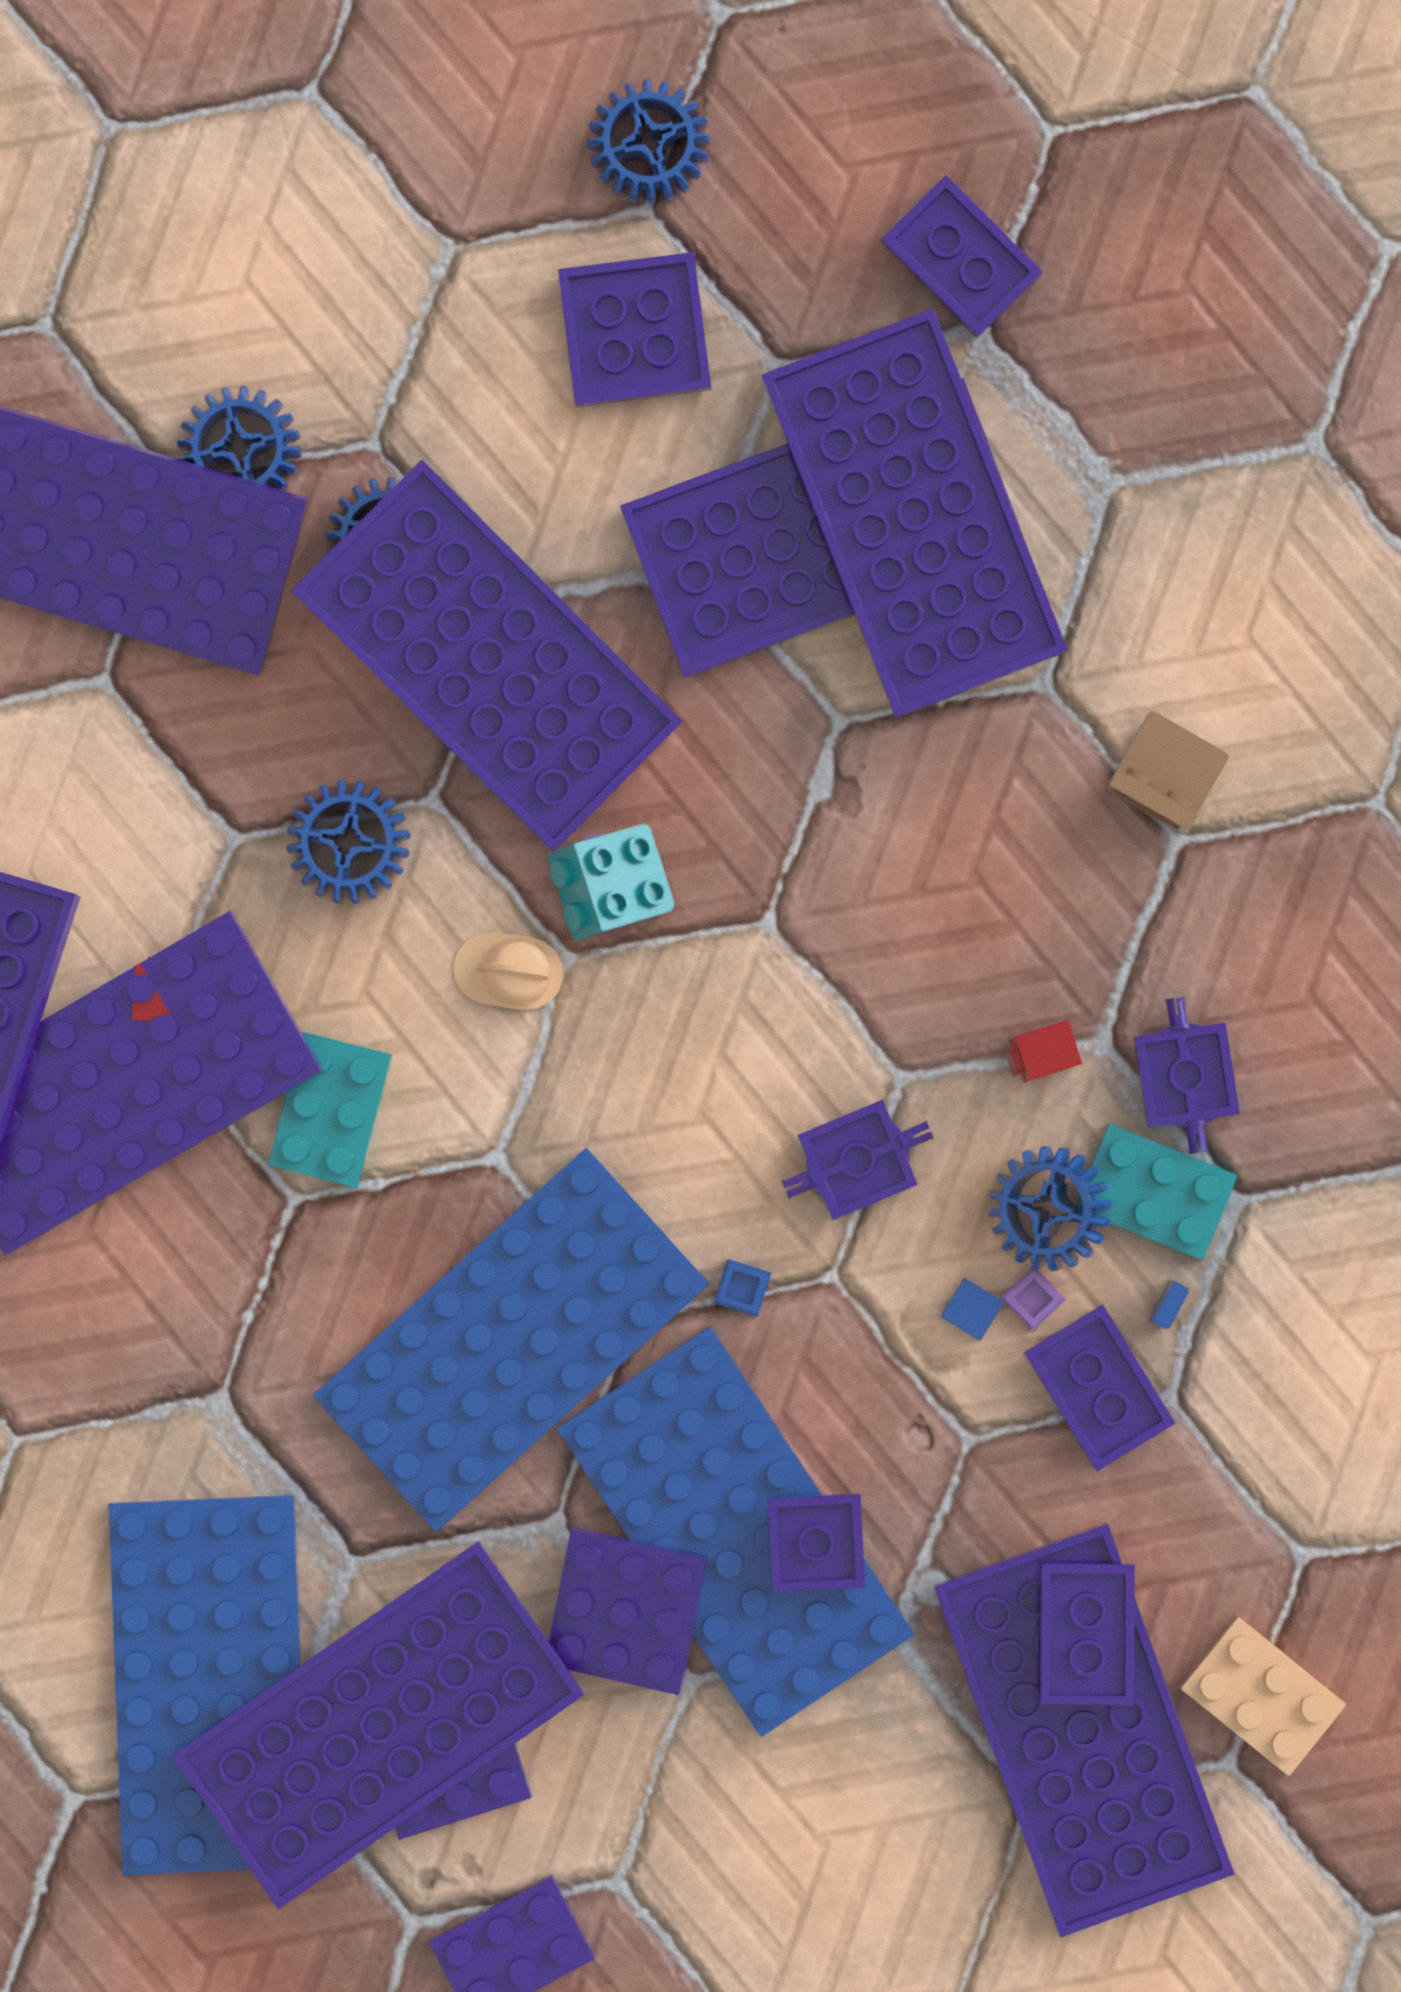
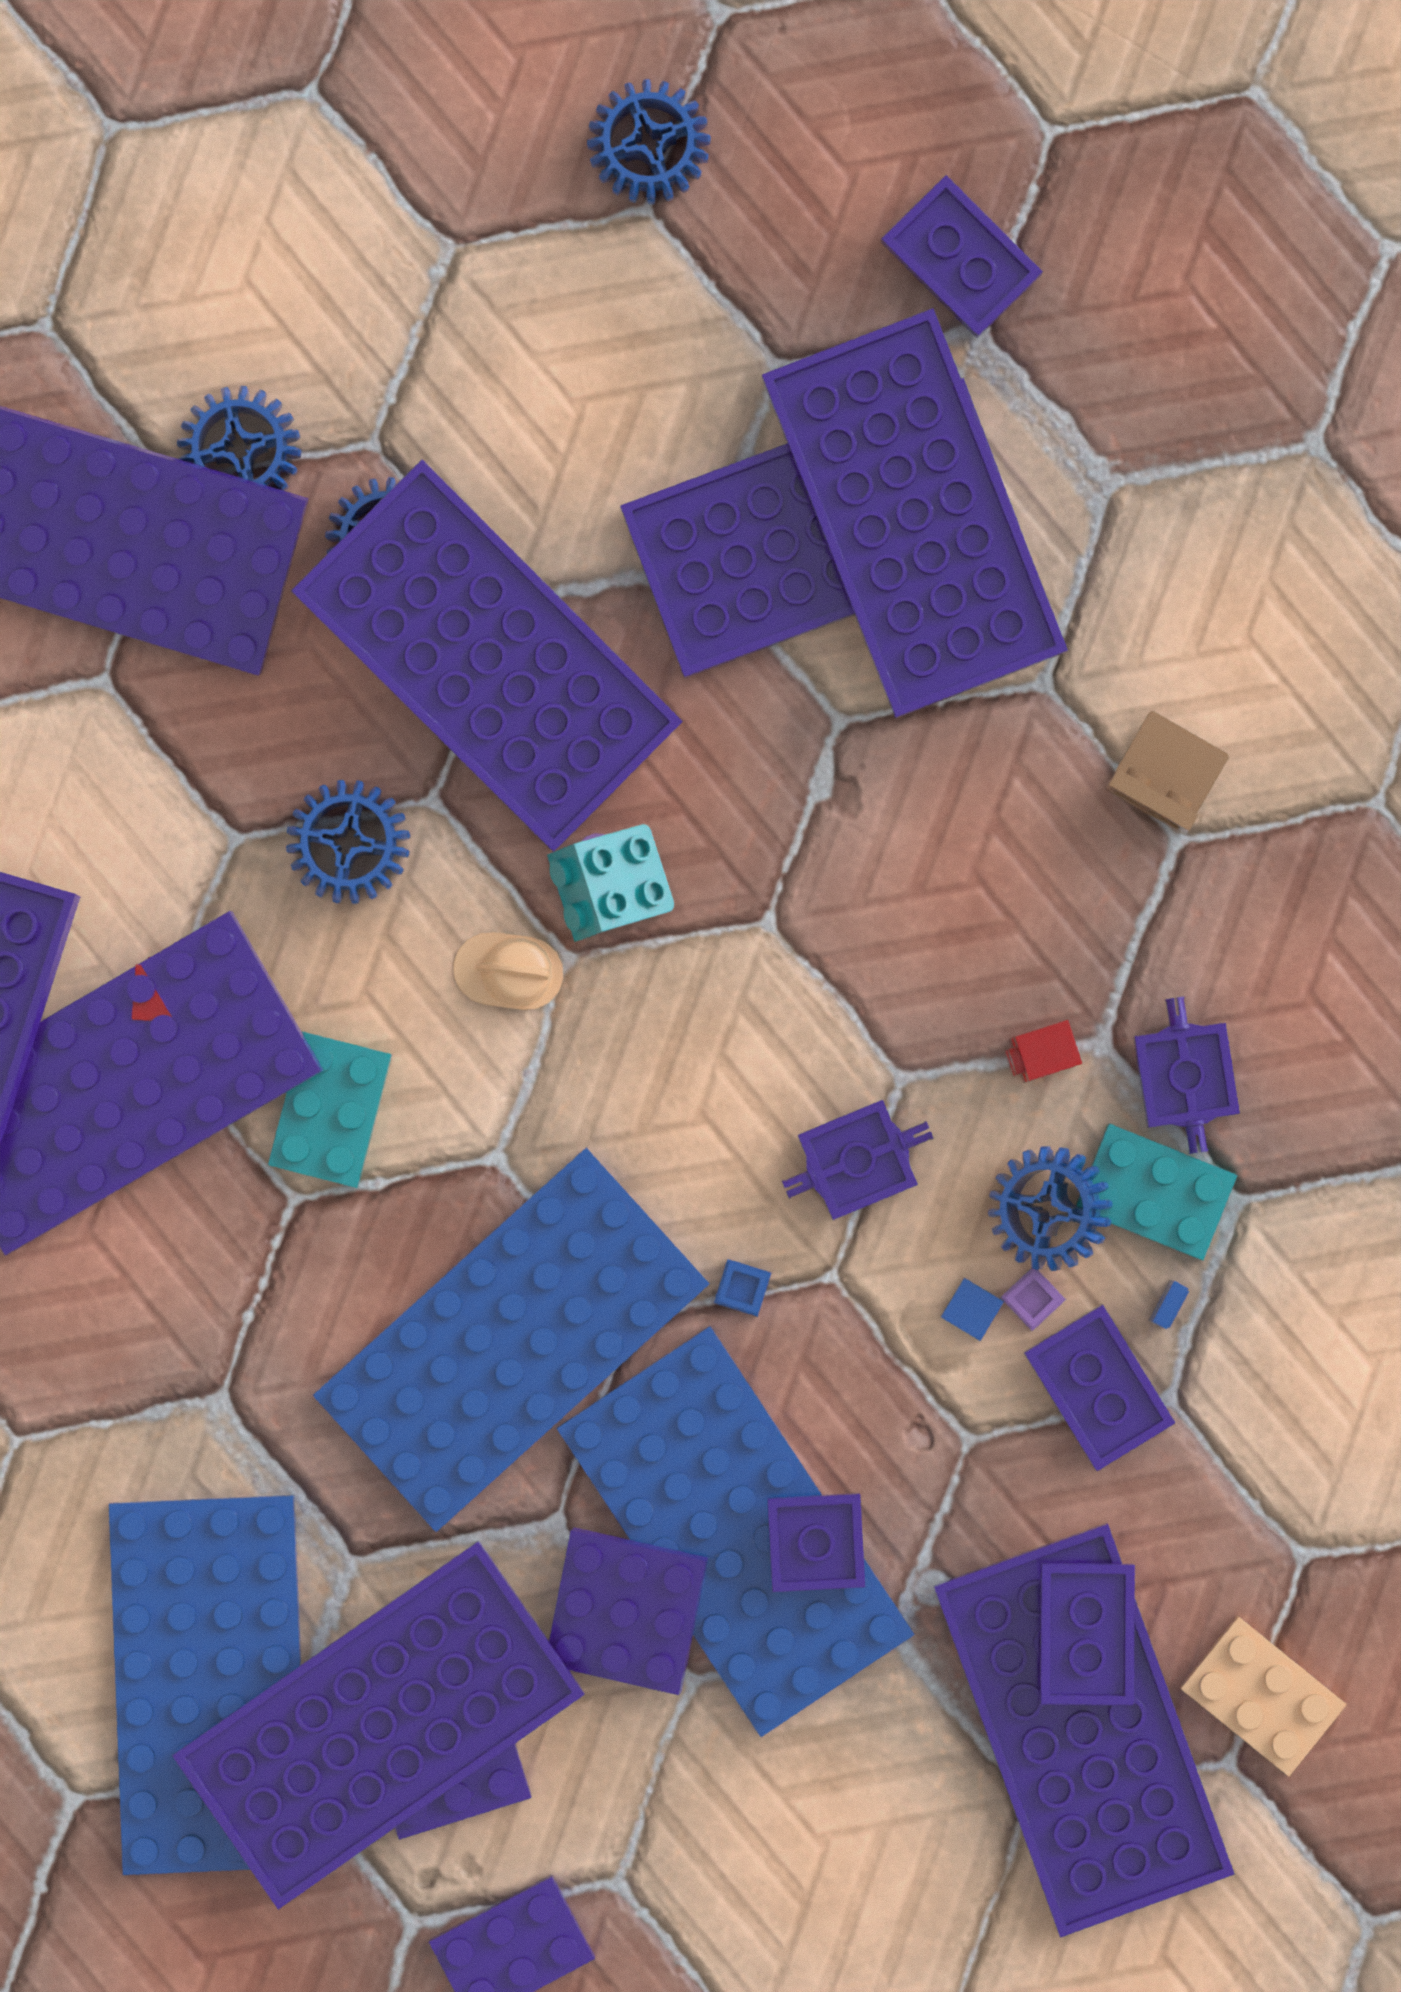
dark purple plate [558,252,712,407] -> none

